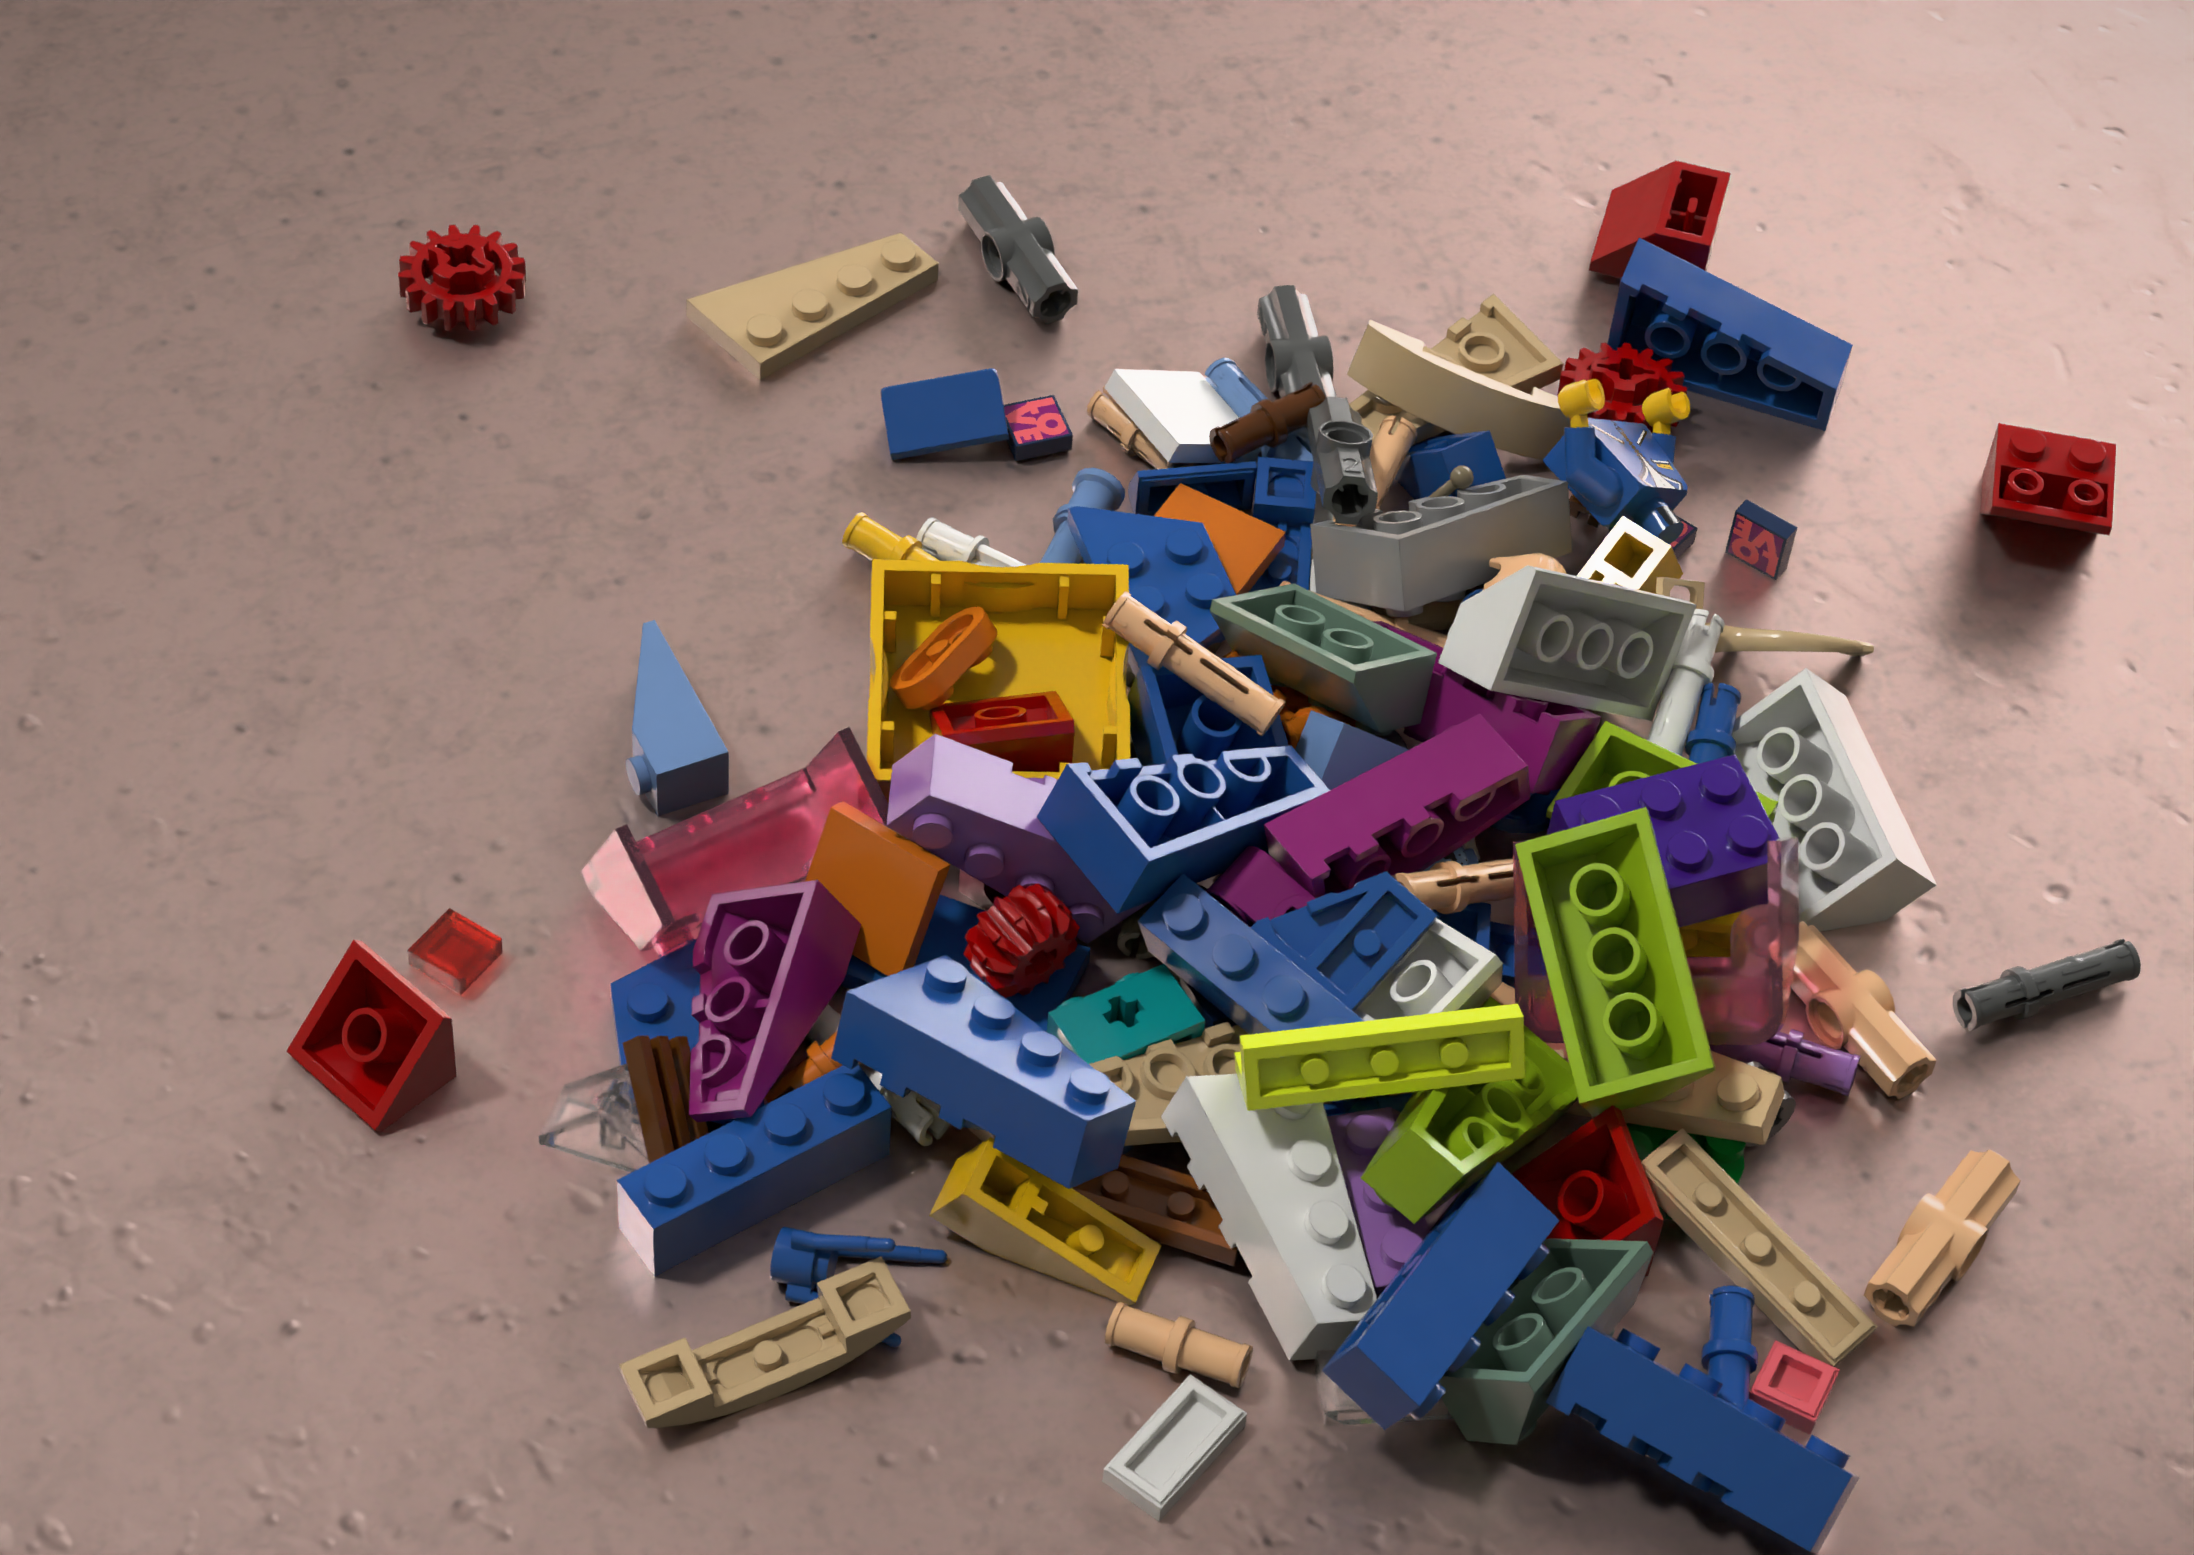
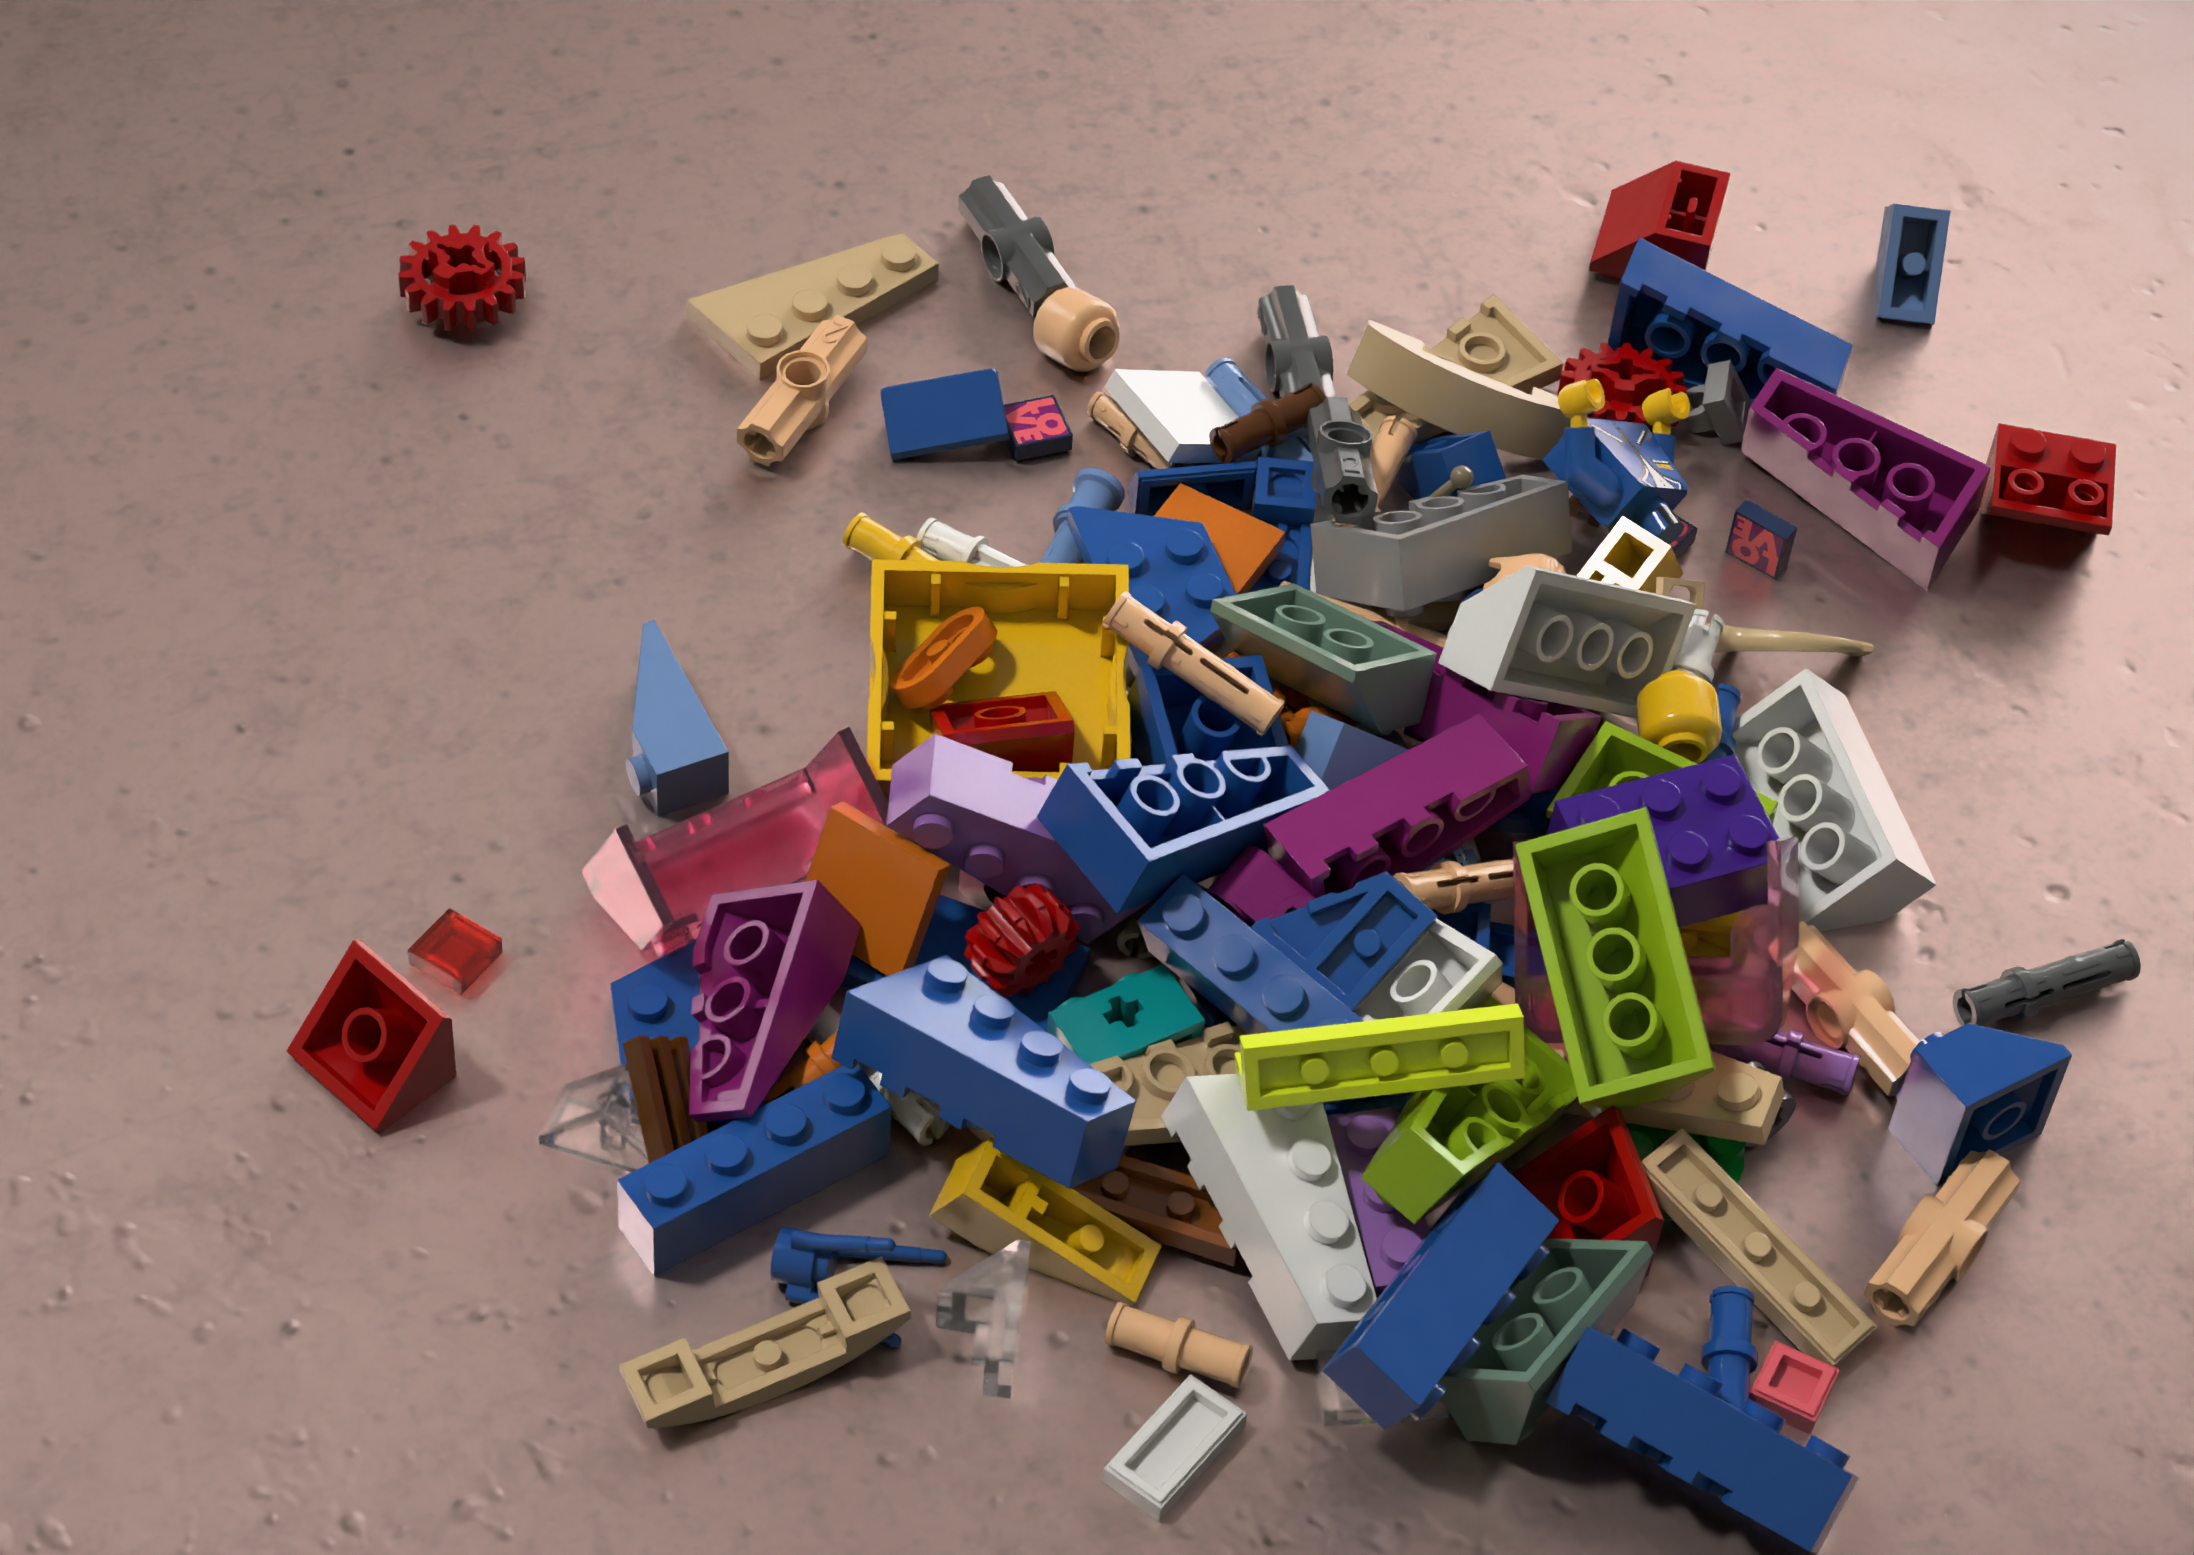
none -> light nougat piece [736,315,868,467]
none -> clear slope [936,1240,1031,1399]
none -> light nougat head [1033,287,1120,372]
none -> yellow head [1636,670,1722,764]
none -> light grey tile [1684,360,1751,445]
none -> magenta wedge [1741,368,1991,591]
none -> medium blue slope [1876,204,1951,324]
none -> blue slope [1888,1023,2072,1186]

